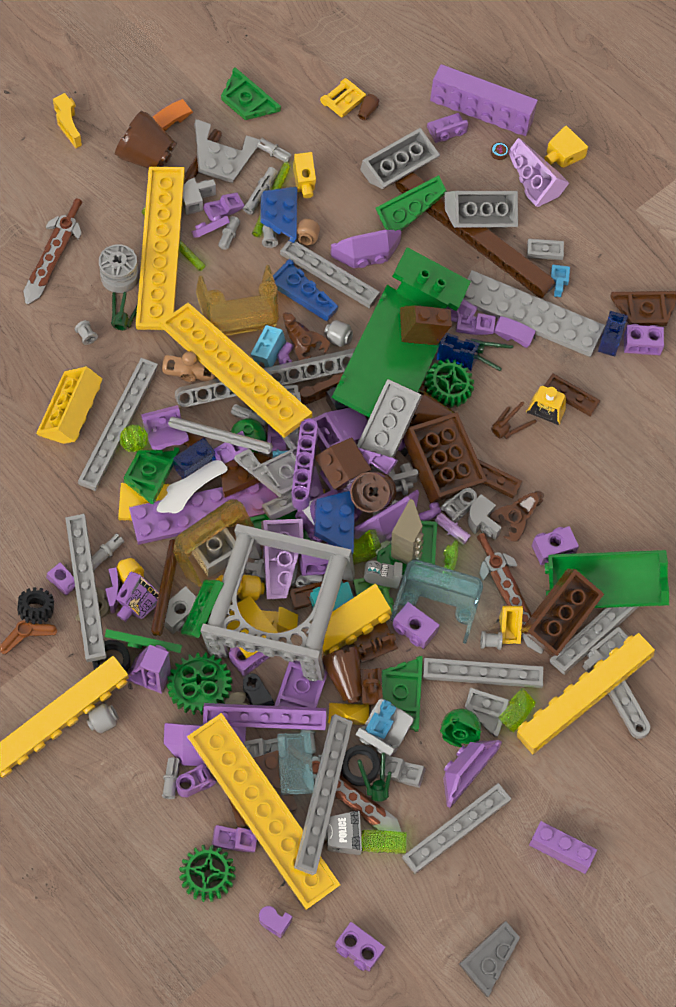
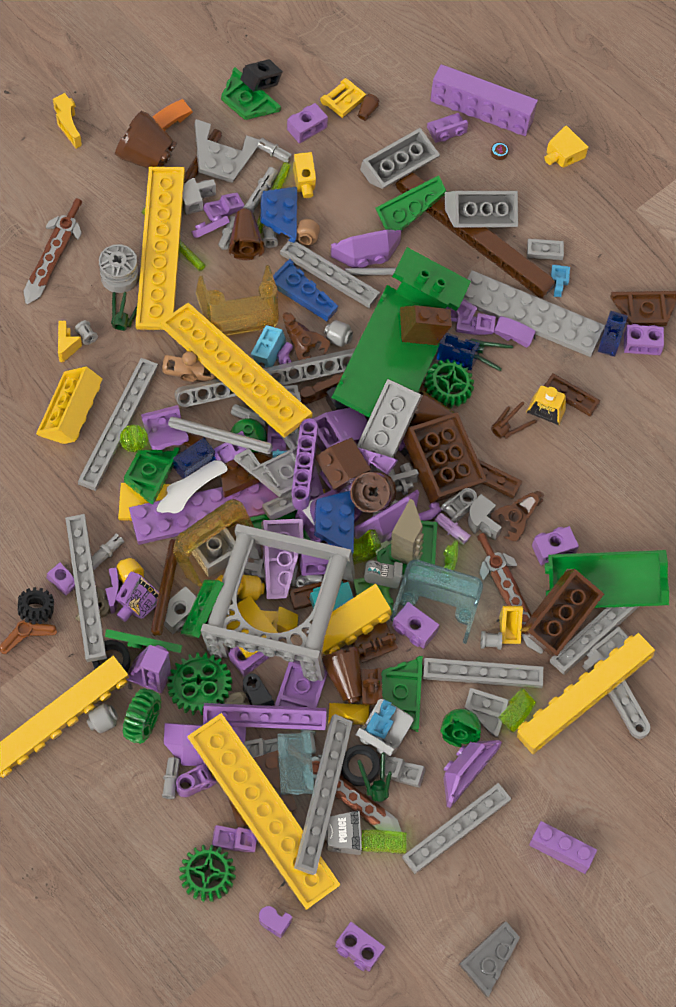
lavender wedge [508,138,569,207] -> none
none -> yellow slope [58,321,82,362]
none -> green gear [122,688,161,744]
none -> reddish brown cone [228,208,265,260]
none -> black brick [240,59,283,92]
none -> medium lavender brick [287,103,328,144]
none -> light grey bar [345,268,396,275]

